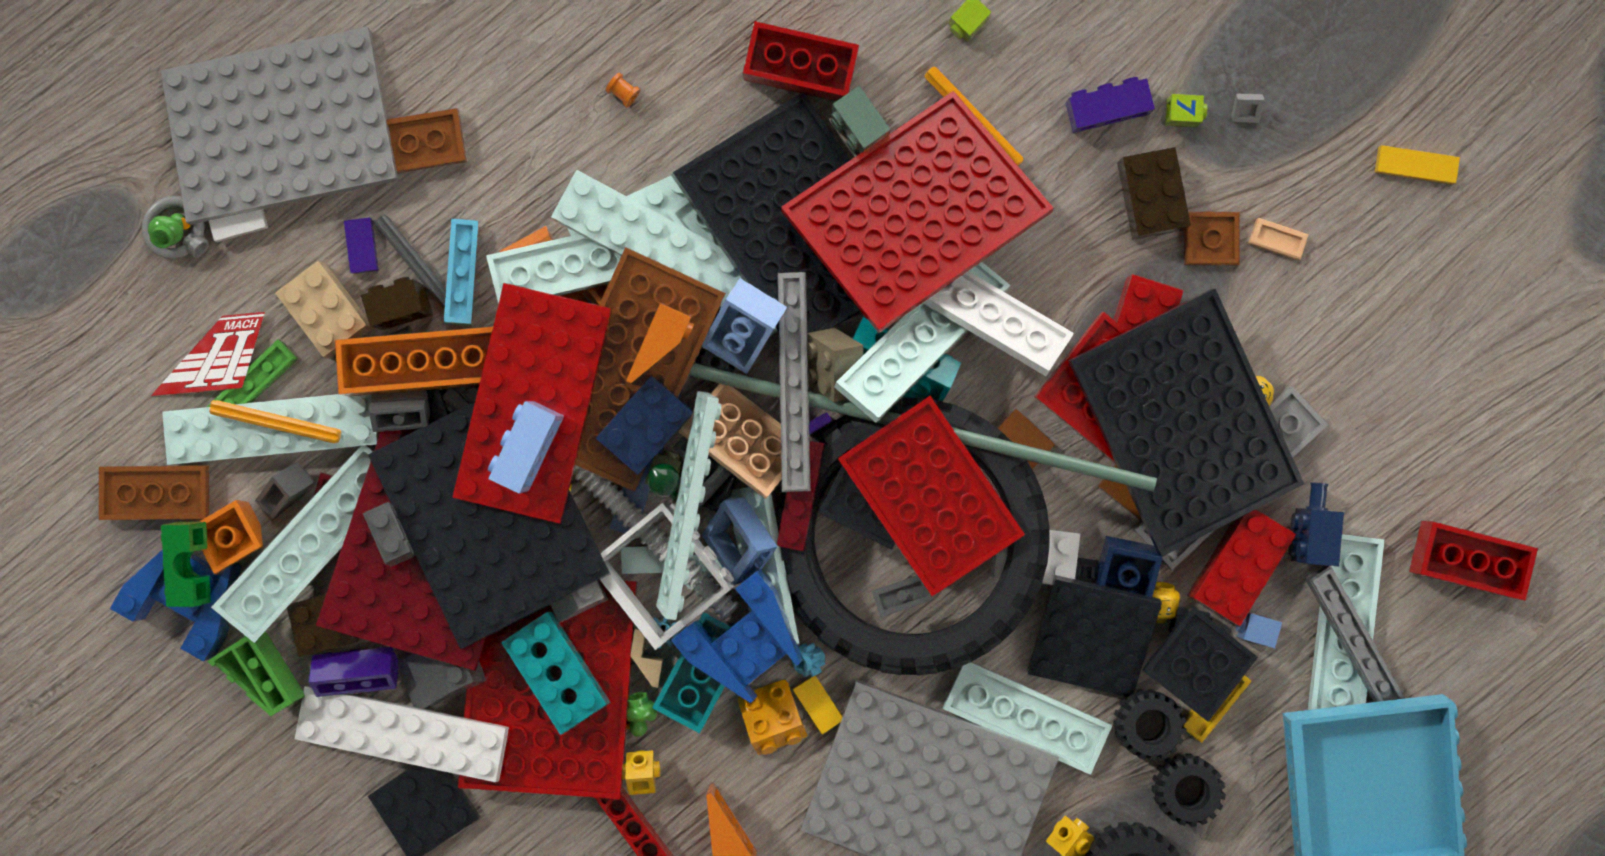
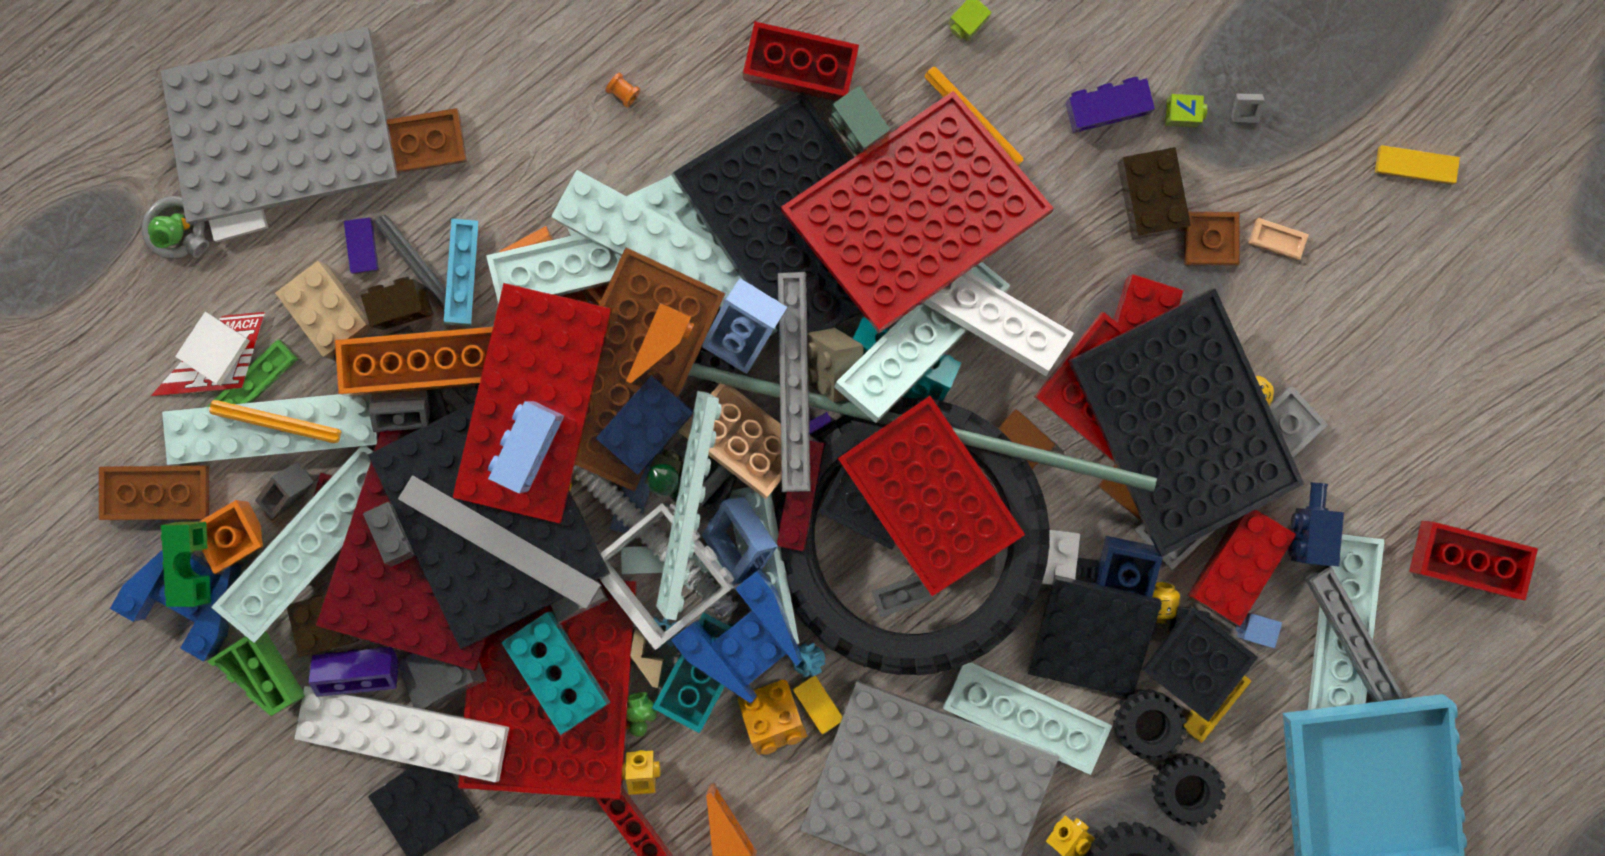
none -> white tile [175,312,250,386]
none -> light grey tile [398,475,602,609]

